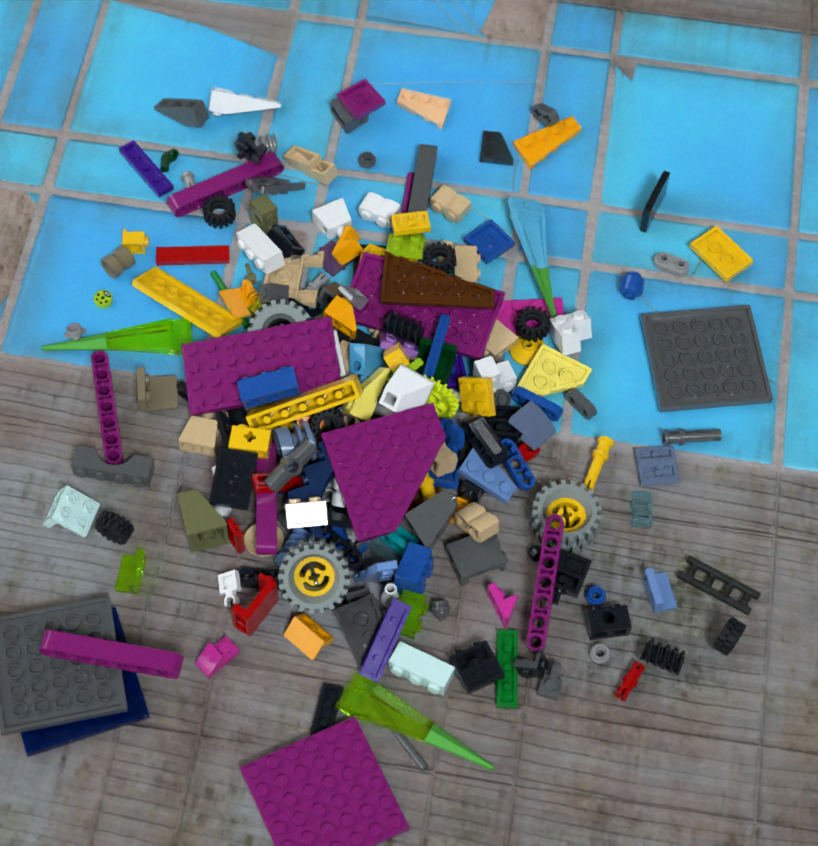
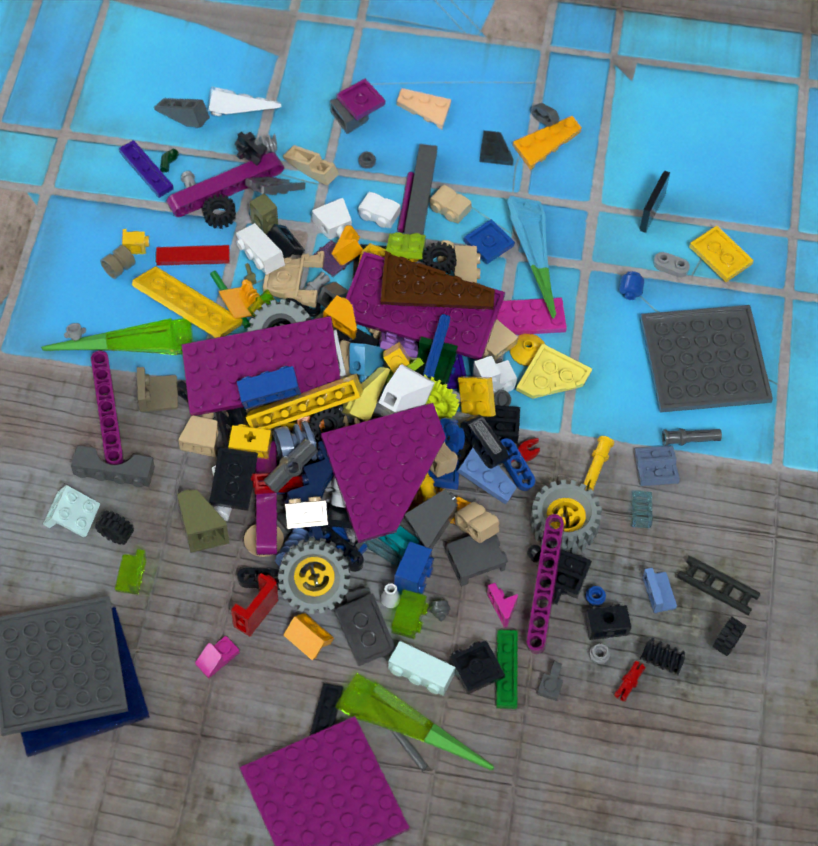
magenta beam [39,630,184,679] -> none
lime tile [94,290,113,309] -> none
white plate [218,570,241,608] -> none
red tile [227,517,245,554] -> none
dark grey brick [259,283,289,305] -> none
light grey slope [338,286,369,310] -> none
medium blue wing [353,560,398,583] -> none
dark purple plate [358,598,412,682] -> none
black piece [382,310,425,345] -> none
yellow bracket [391,211,431,236] -> none
black bracket [460,480,485,504] -> none
sand blue slope [508,400,556,451] -> none
blue beam [510,386,563,421] -> none
black bracket [514,651,549,679] -> none
black tyre [516,306,550,342] -> none
white brick [549,310,592,356] -> none
dark grey beam [566,388,597,420] -> none

